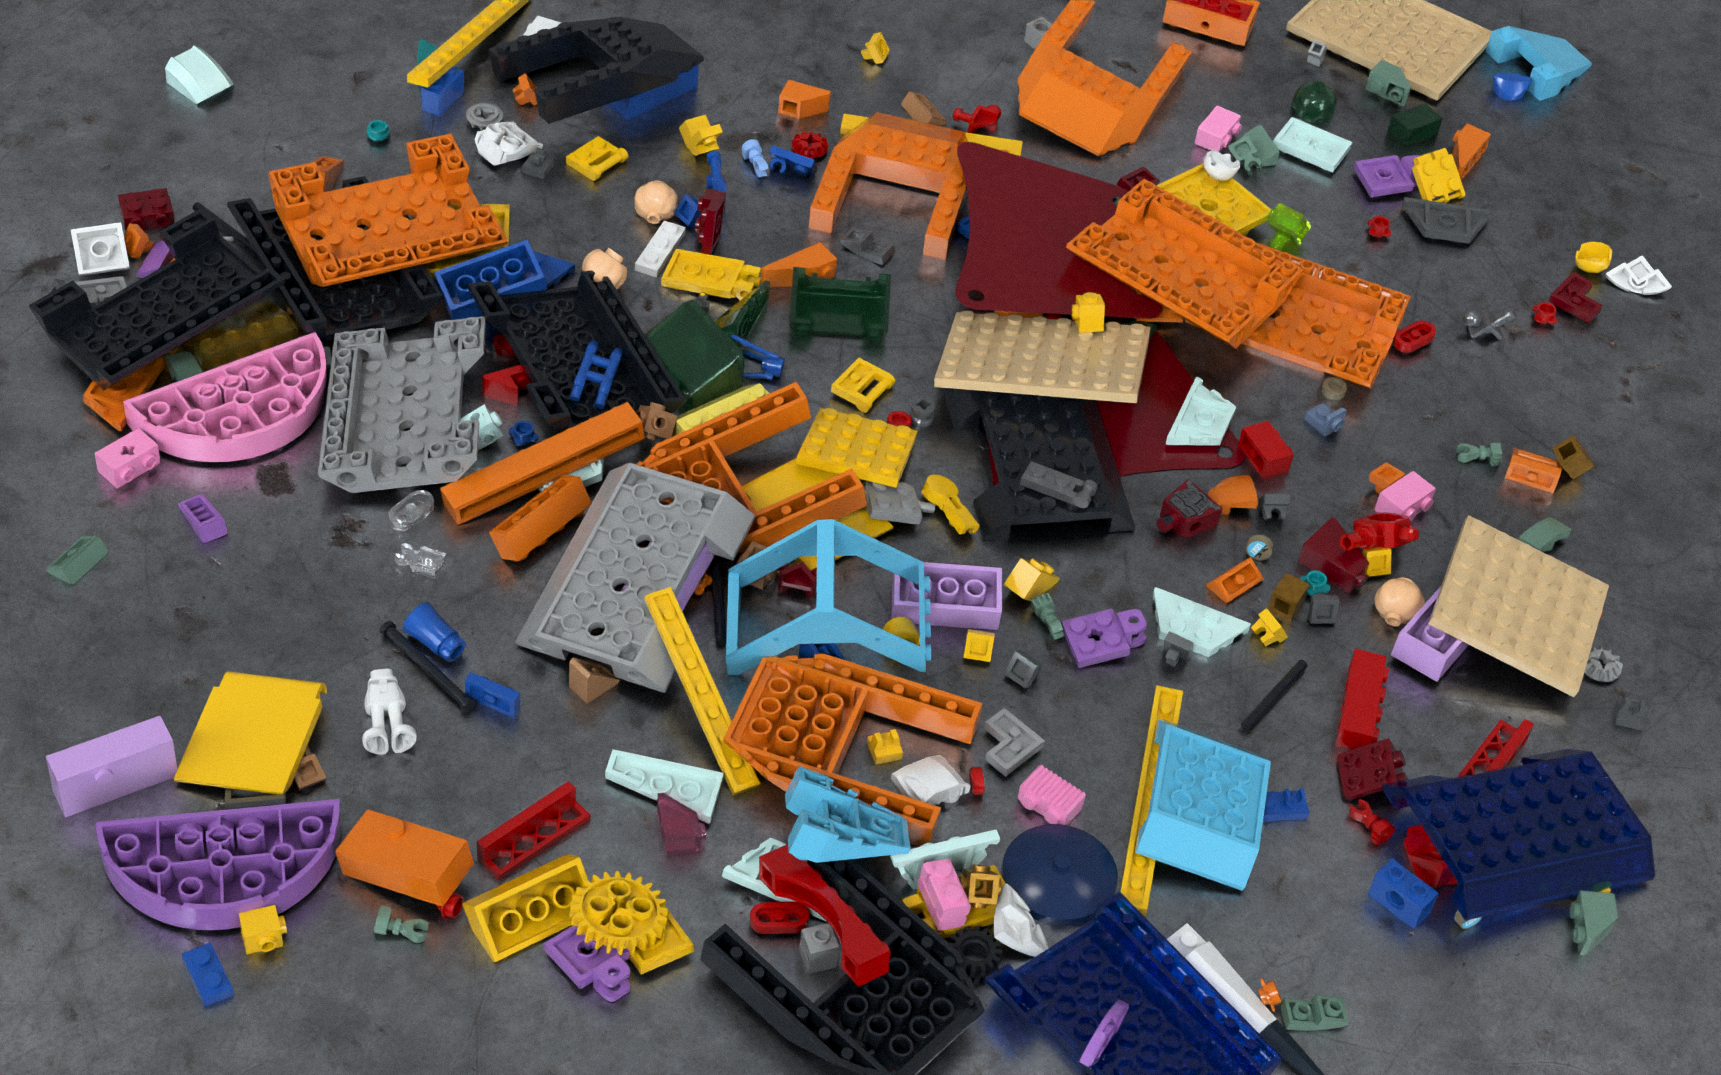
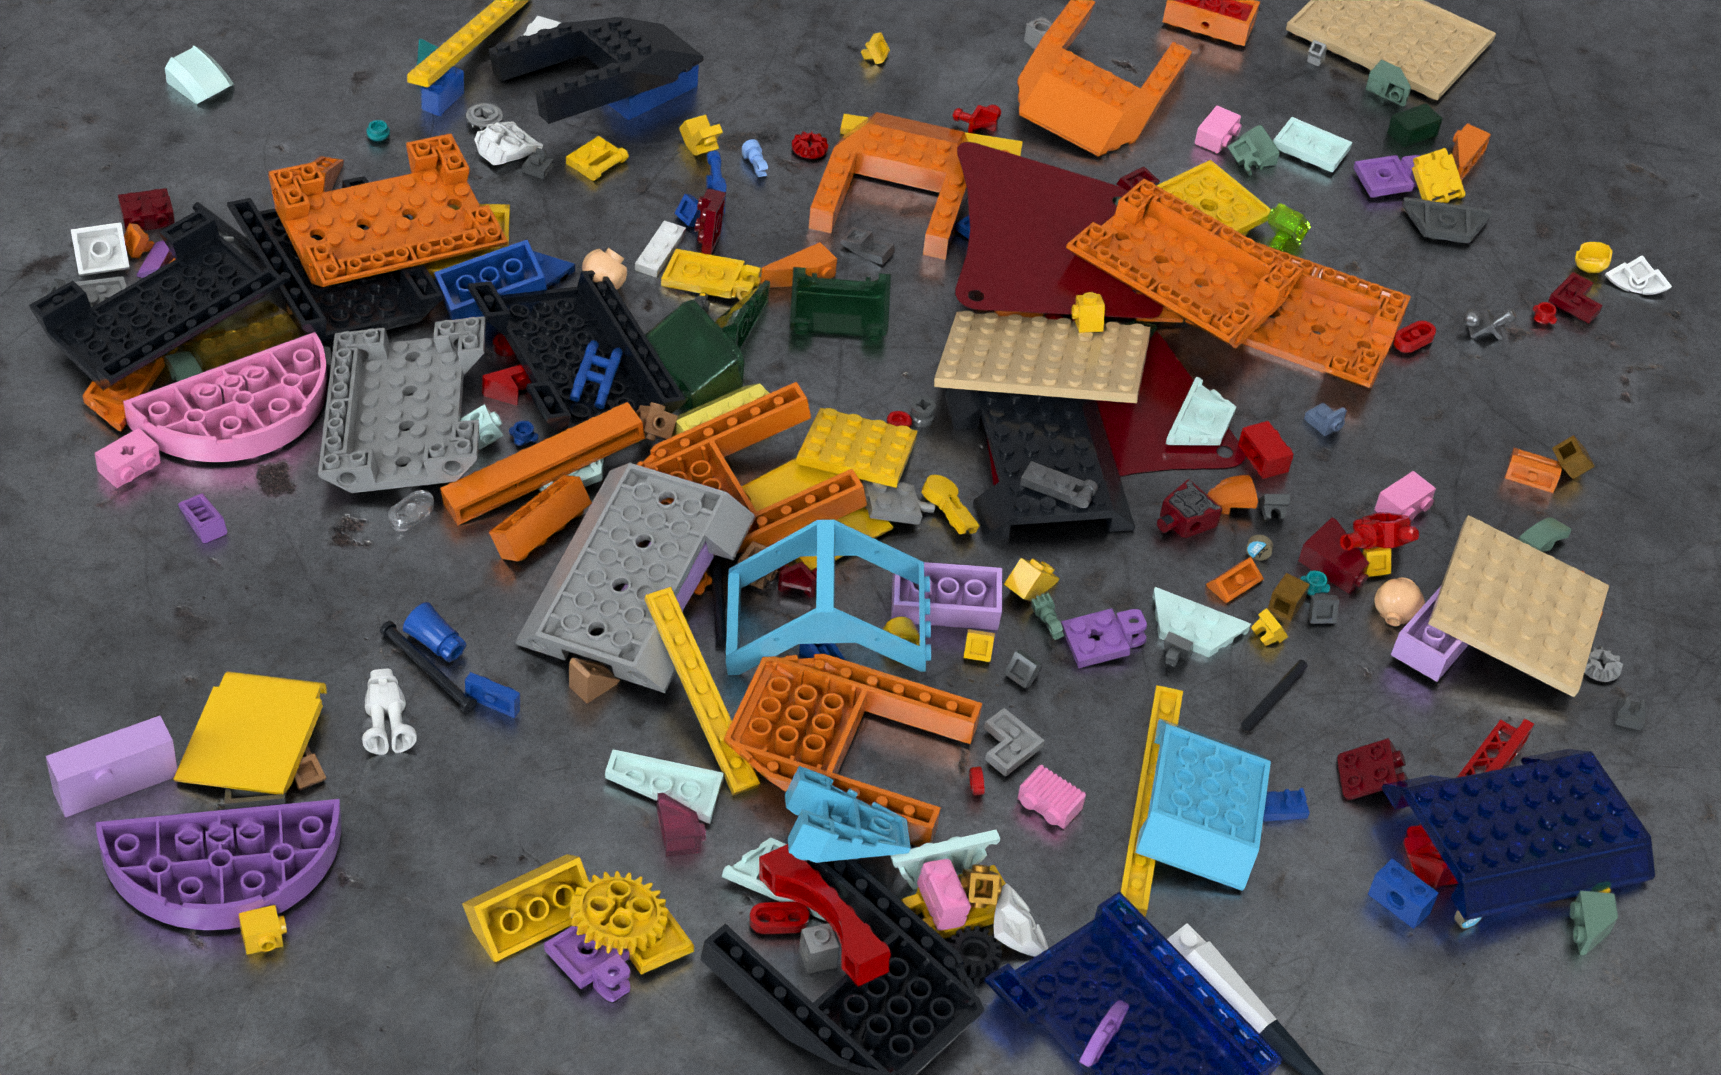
sand green slope [46,536,108,585] -> none
blue plate [181,942,234,1007] -> none
orange brick [335,809,474,907] -> none
sand green piece [374,905,429,943] -> none
clear plate [395,543,447,579] -> none
red plate [438,890,464,919] -> none
red fence [477,781,591,881] -> none
orange tile [513,73,537,106] -> none
light nougat plant [634,180,678,224] -> none
blue plant [728,335,785,381] -> none
blue plate [769,146,817,176] -> none
orange slope [778,80,831,119] -> none
yellow plate [831,358,895,413] -> none
yellow tile [867,729,903,765] -> none
white slope [891,755,970,806] -> none
medium nougat slope [901,91,947,126] -> none
dark blue dish [1001,824,1118,926] -> none
white hair [1203,150,1240,181] -> none
orange plate [1258,978,1282,1012] -> none
sand green slope [1279,994,1349,1031] -> none
clear green cylinder [1291,81,1337,123] -> none
dark tan tile [1321,377,1347,400] -> none
red brick [1335,648,1389,750] -> none
red piece [1349,799,1395,846] -> none
red plate [1367,216,1392,237] -> none
orange tile [1369,462,1406,494] -> none
sand green piece [1456,442,1502,466] -> none
medium azure wedge [1485,26,1592,101] -> none
blue piece [1493,73,1532,101] -> none

